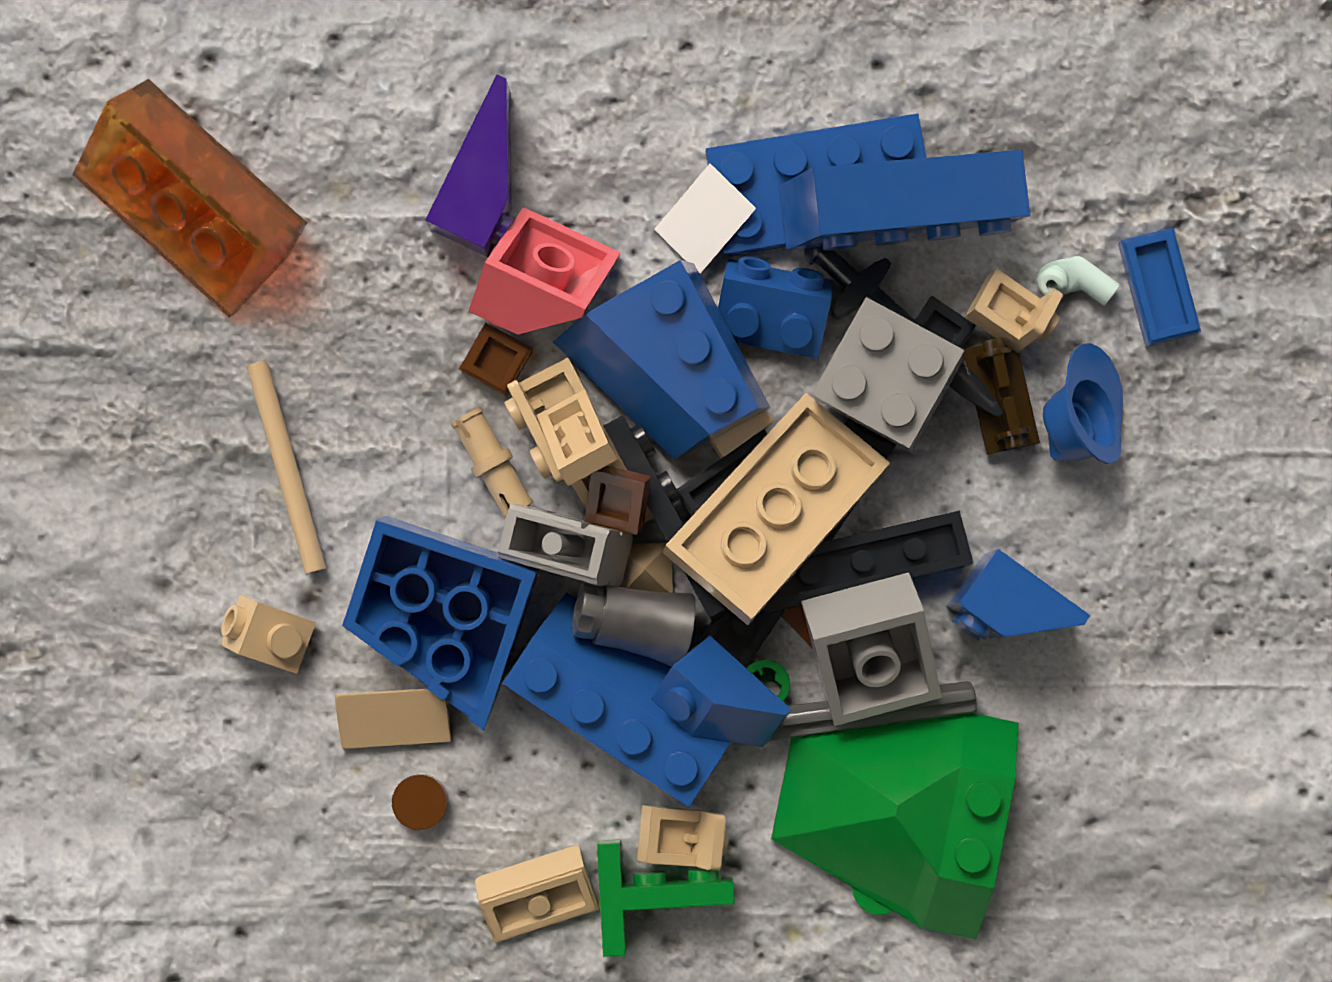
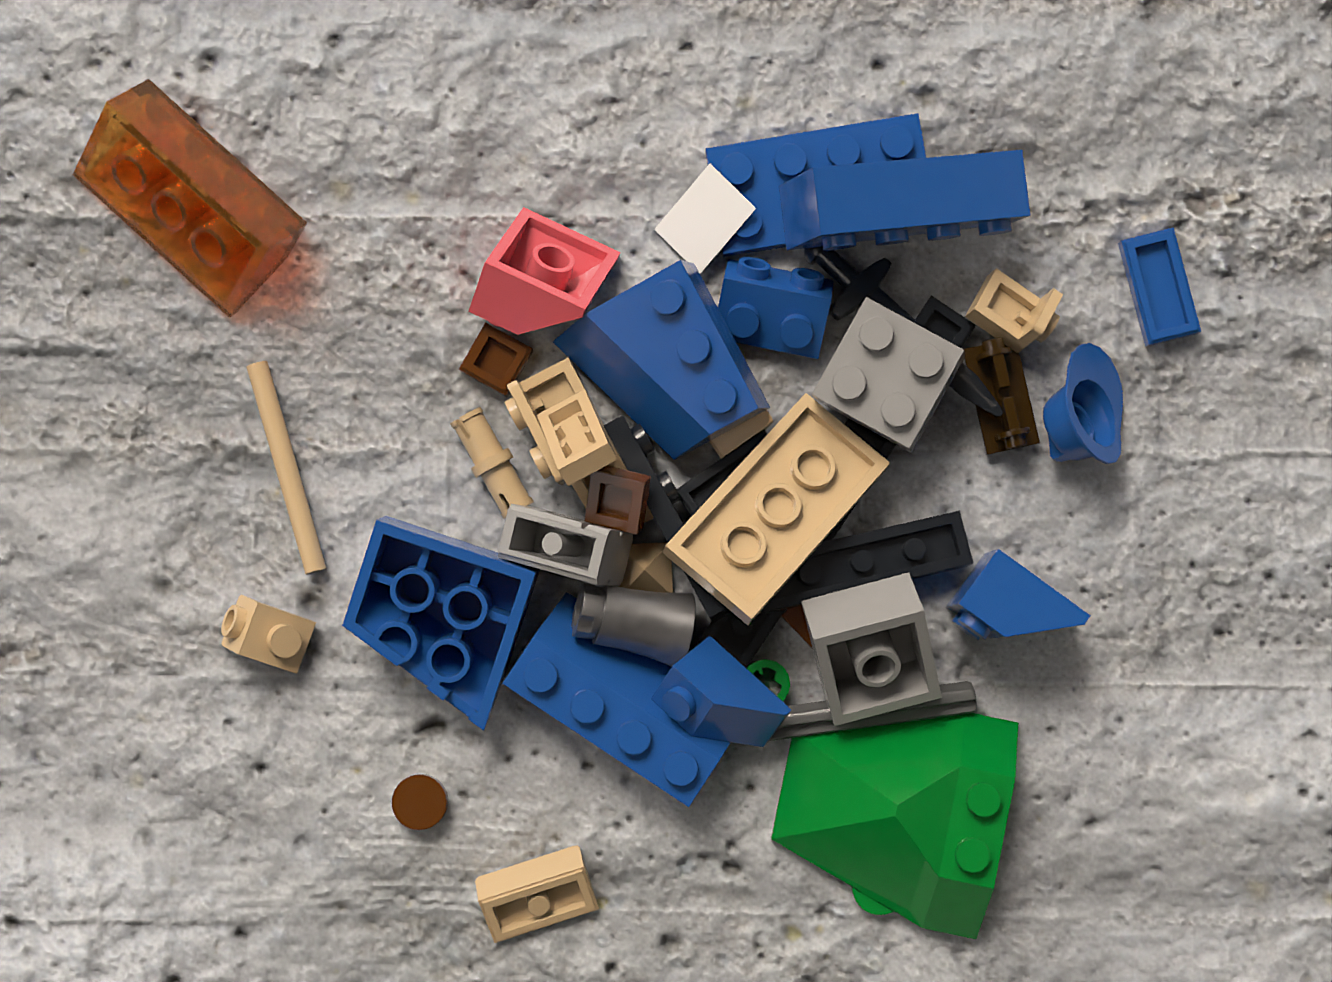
tan slope [335,688,451,749] -> none
dark purple slope [425,74,515,257] -> none
green bracket [597,839,735,957] -> none
tan bracket [636,805,728,871] -> none
light aqua arm [1037,256,1120,306] -> none

